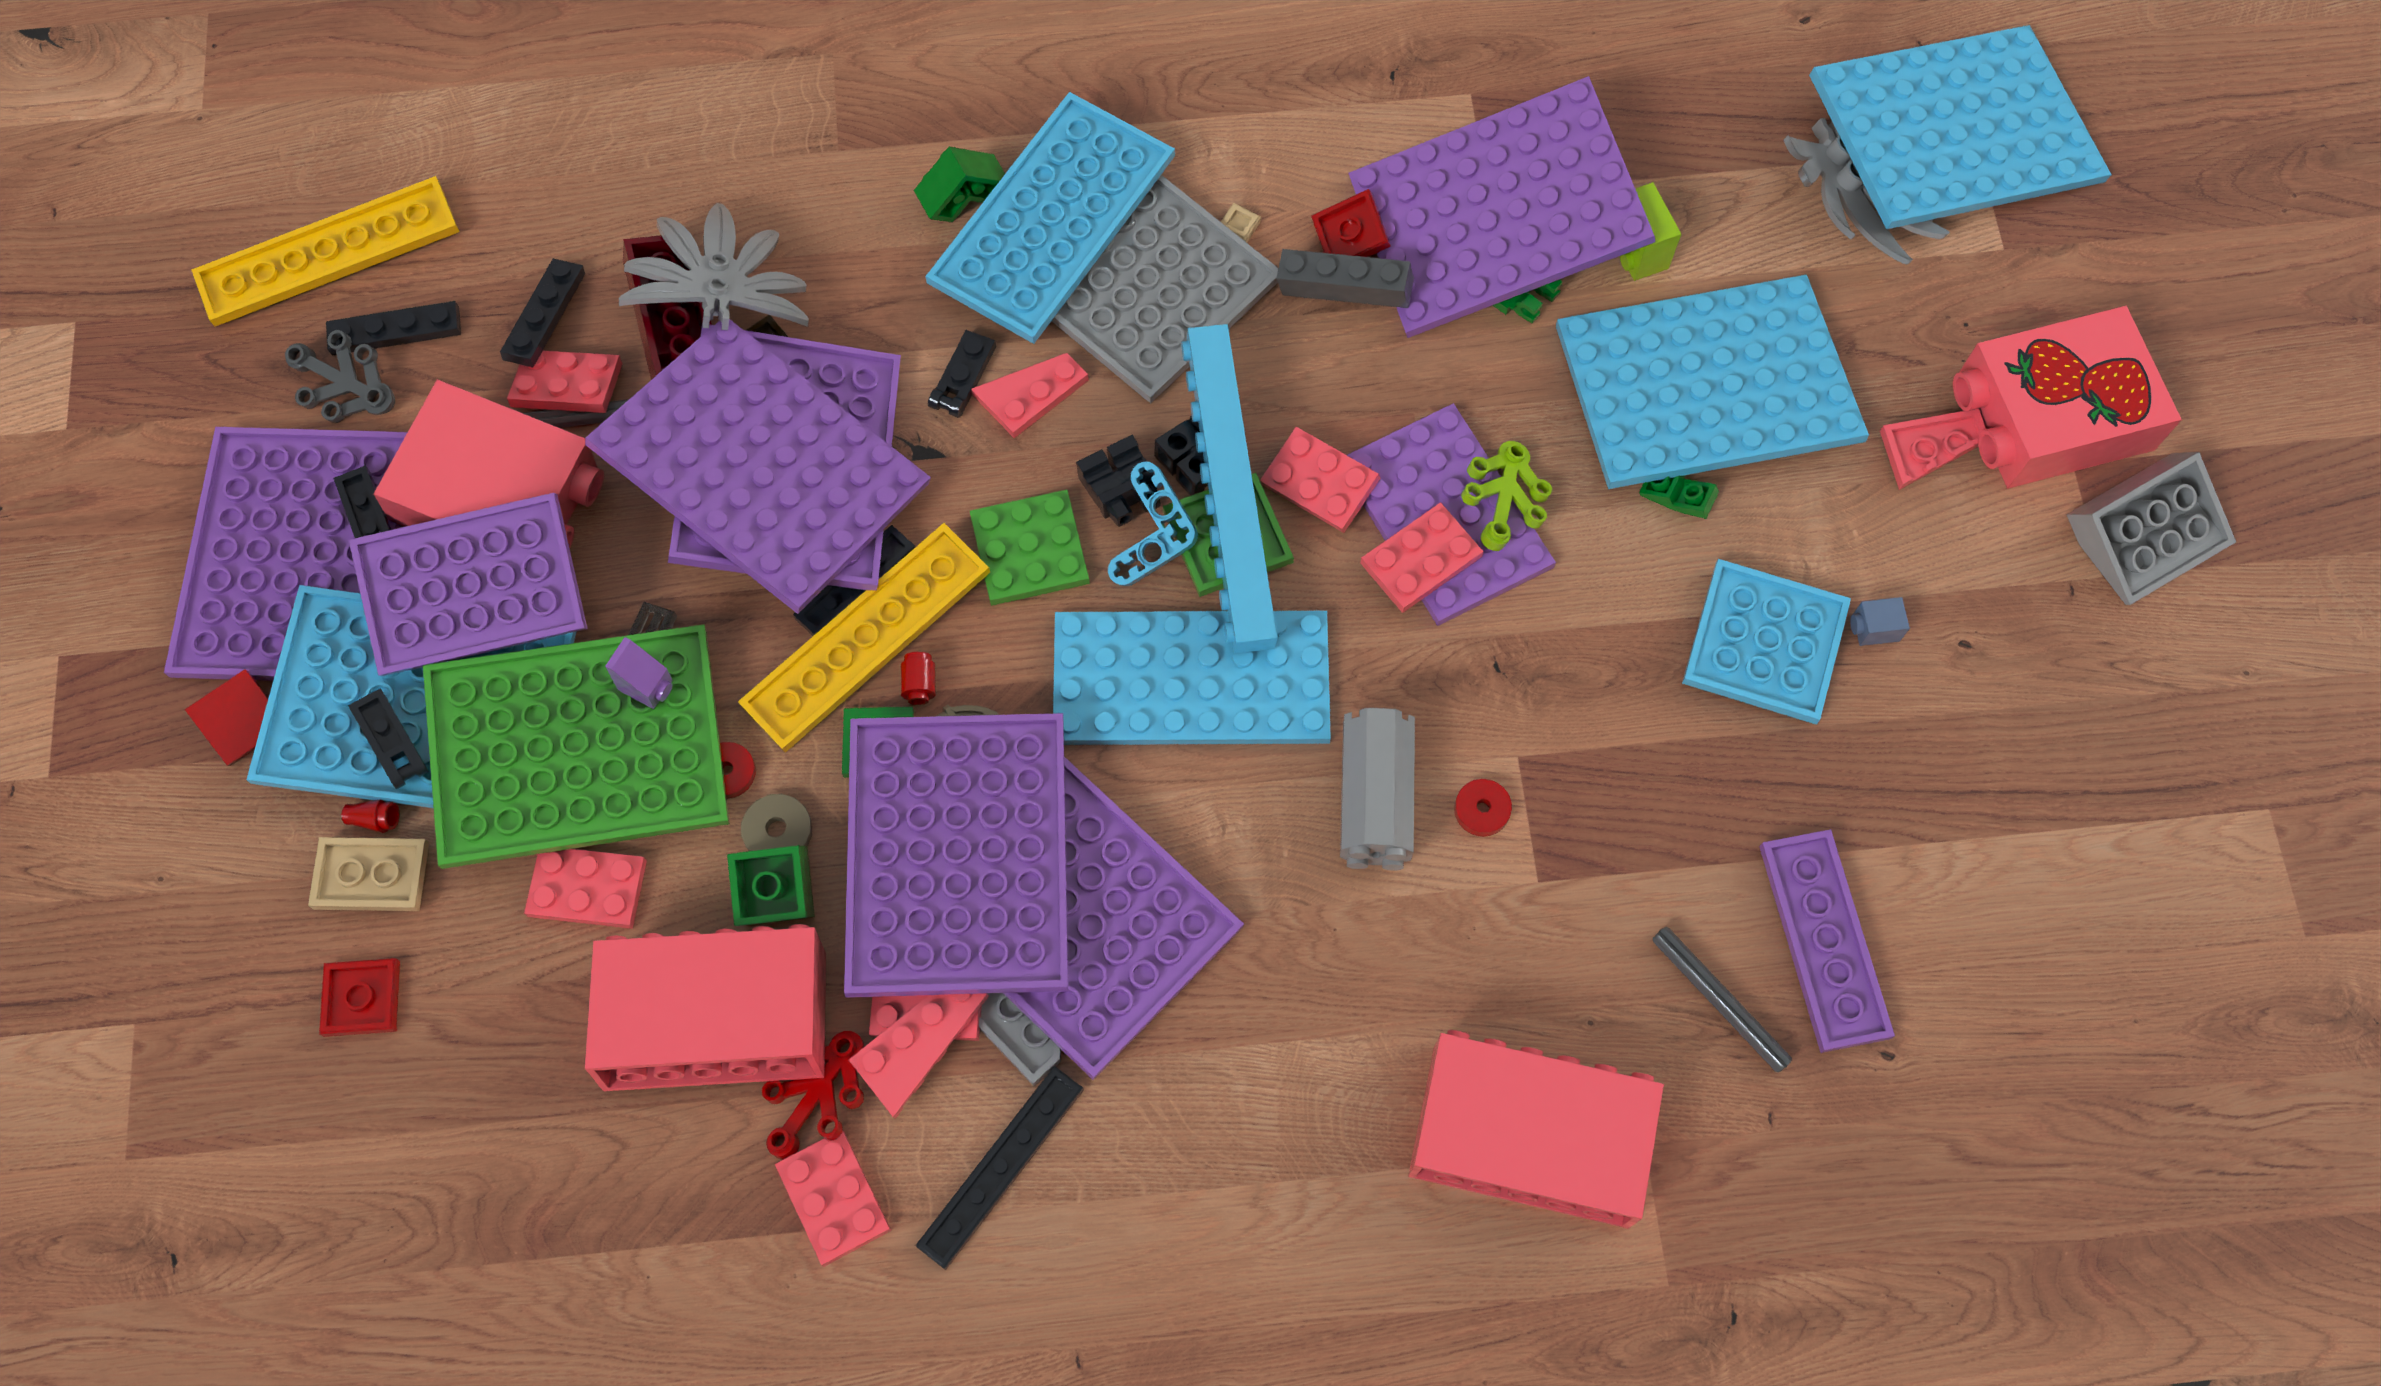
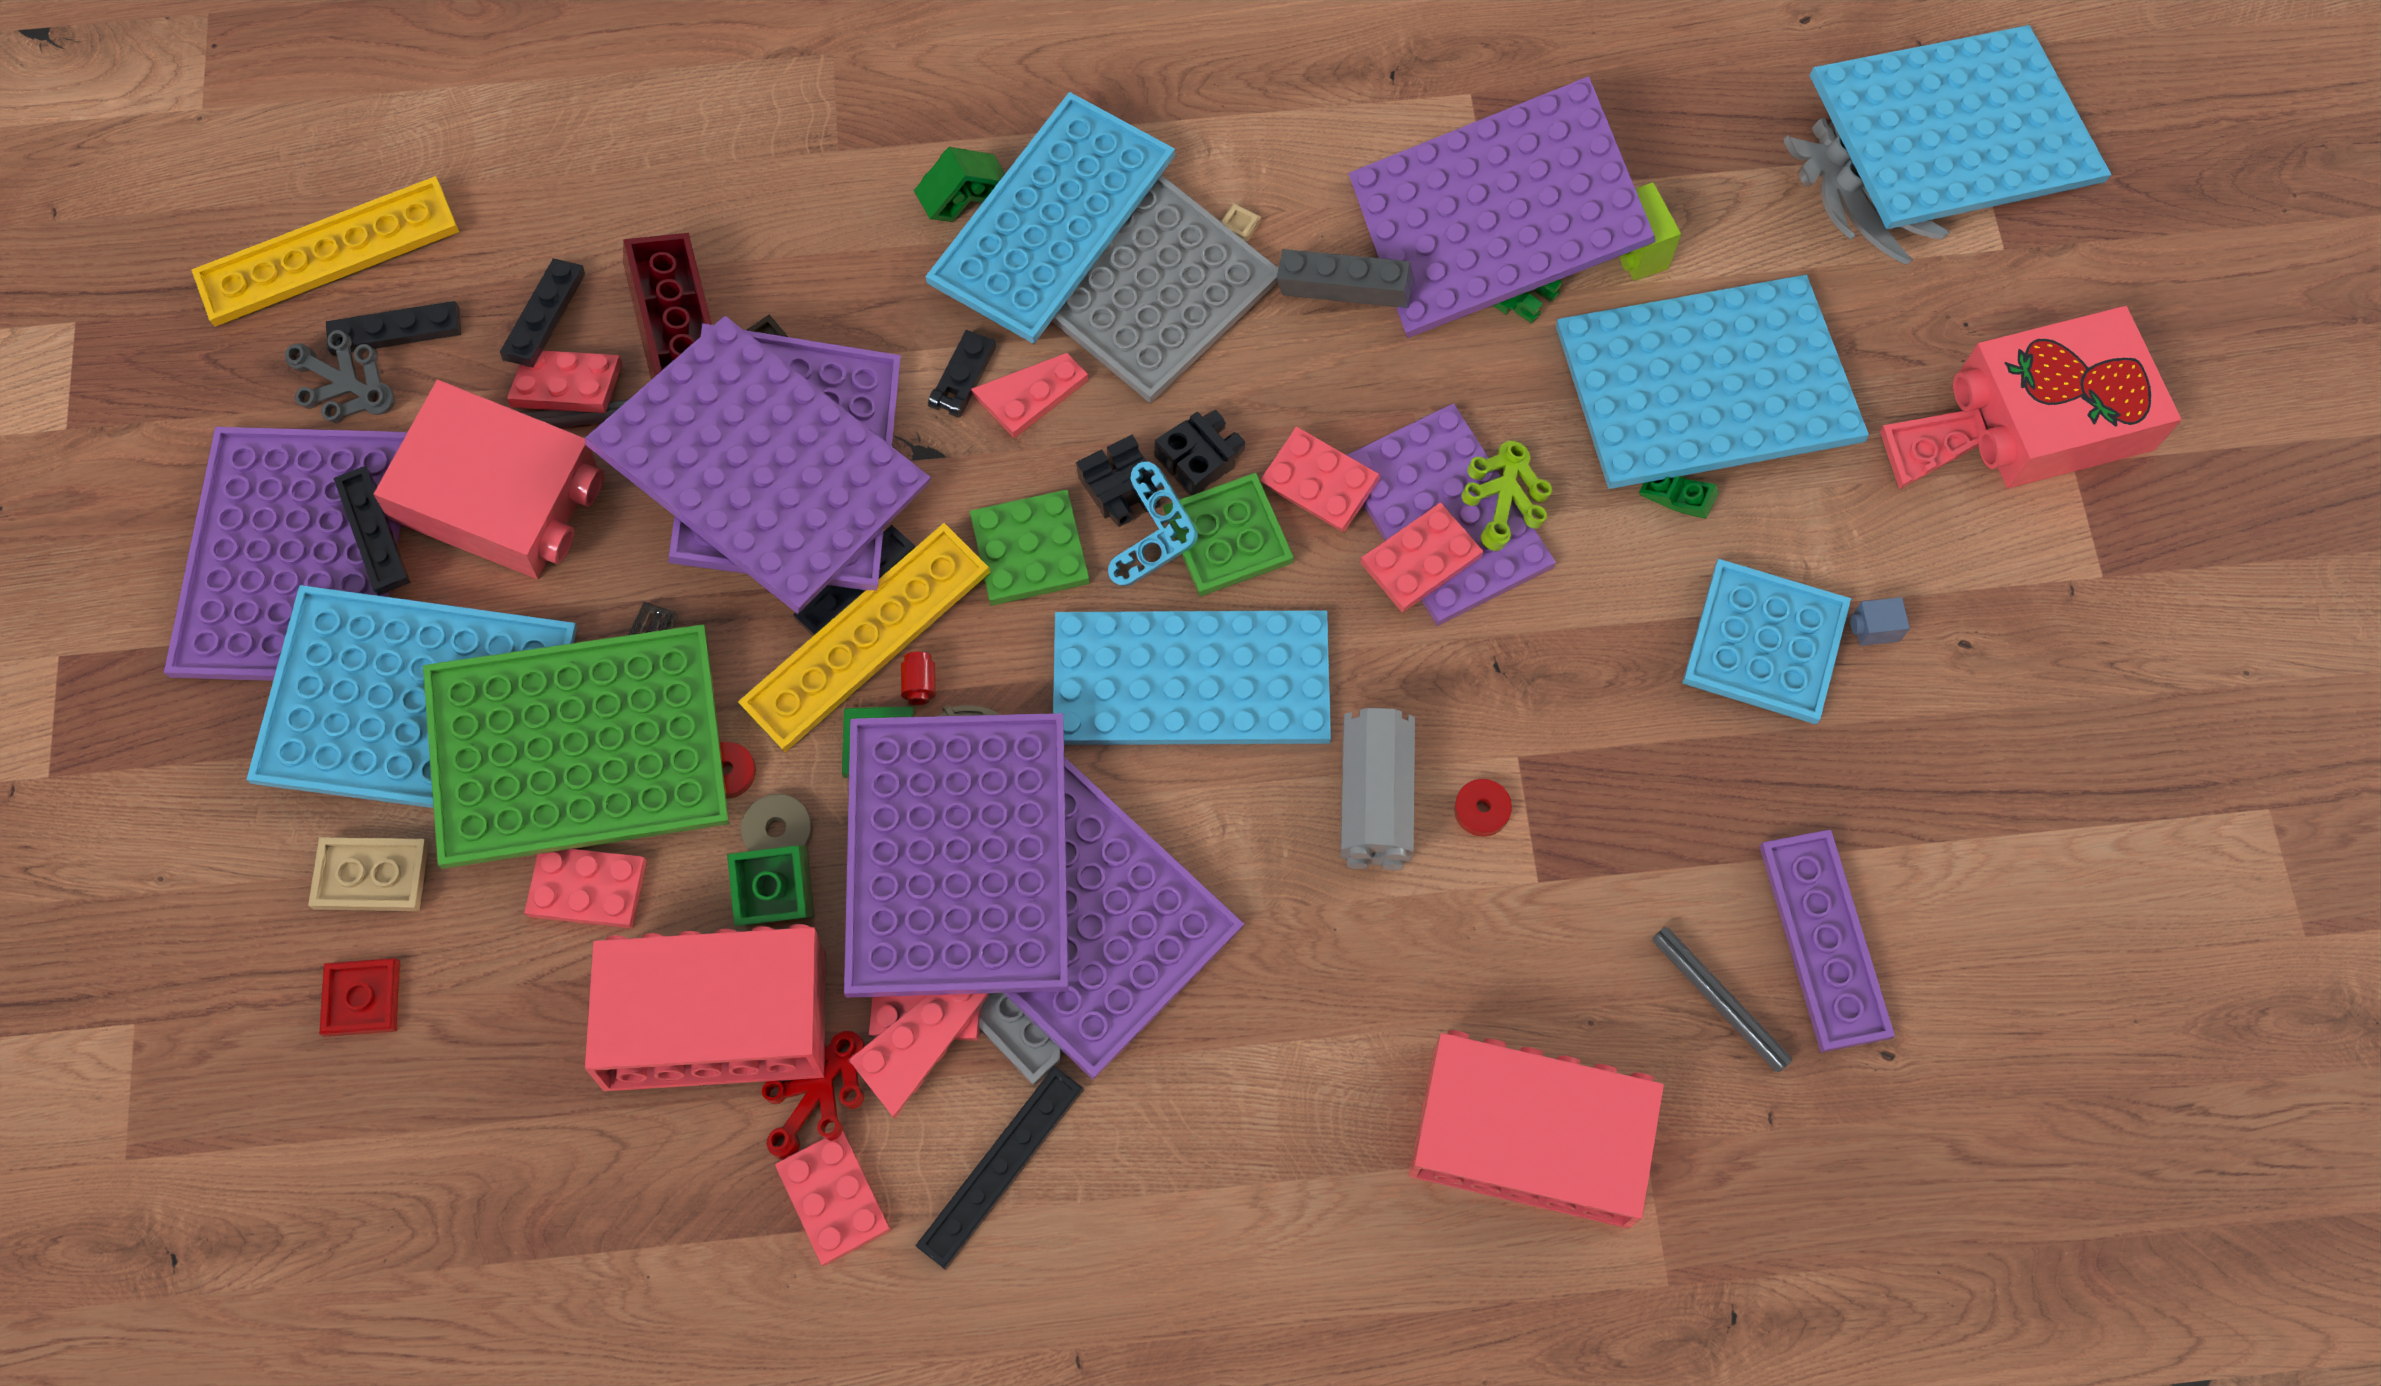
red tile [184,669,268,766] -> none
red cone [341,799,400,833] -> none
black plate [348,688,429,790] -> none
medium lavender plate [349,493,587,676] -> none
medium lavender slope [605,637,673,709] -> none
light grey plant [619,203,809,330] -> none
medium azure brick [1181,324,1277,654] -> none
red tile [1311,189,1391,257] -> none
light grey slope [2066,452,2236,605] -> none

